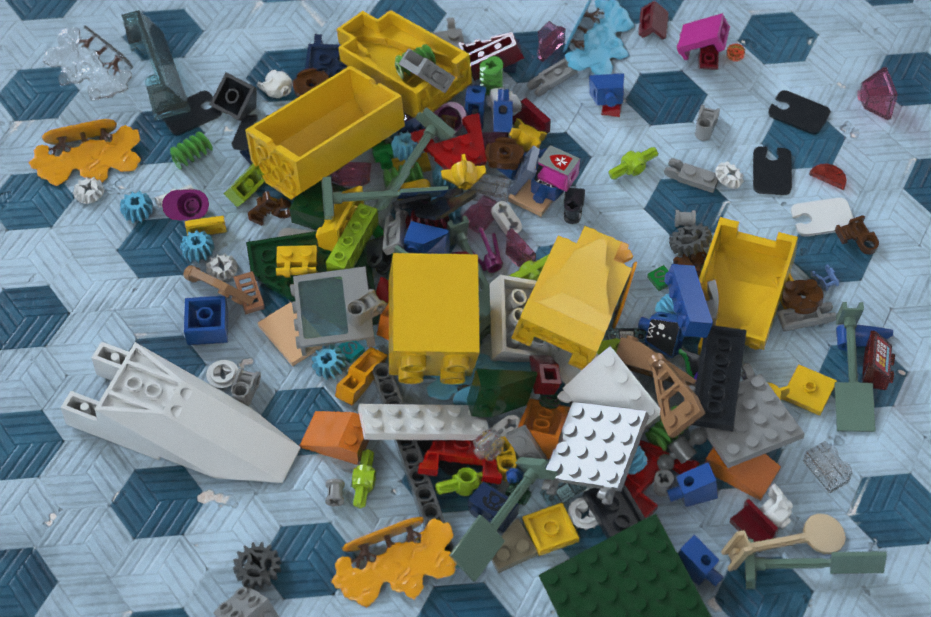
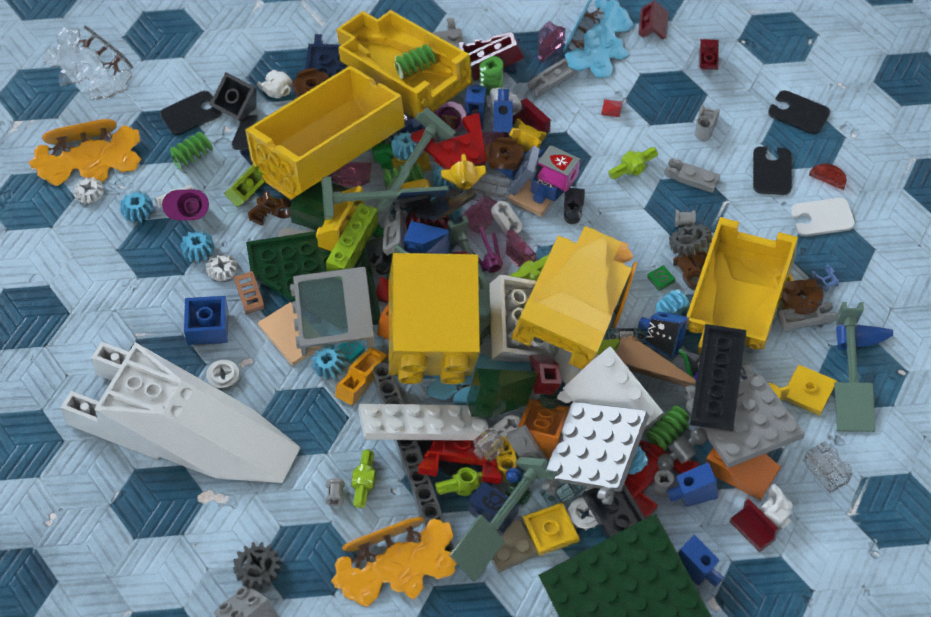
windscreen [121,10,191,121] -> none
medium nougat plate [184,265,254,305] -> none
yellow tile [185,215,227,235] -> none
light grey piece [231,368,261,406] -> none
yellow plate [276,245,317,277] -> none
orange slope [300,411,370,465] -> none
light grey piece [347,289,386,327] -> none
light grey panel [399,49,455,93] -> none
blue torso [589,73,624,107] -> none
medium nougat plate [648,353,705,438] -> none
blue brick [665,264,713,338] -> none
dark pink panel [677,13,730,60] -> none
light grey slope [706,280,719,325] -> none
white gear [715,161,744,189] -> none
tan piece [721,514,845,571] -> none
clear orange tile [726,44,745,61] -> none
sand green piece [745,539,887,589] -> none
reddish brown piece [835,215,879,255] -> none
clear pink slope [857,67,898,120] -> none
clear red slope [862,330,895,390] -> none

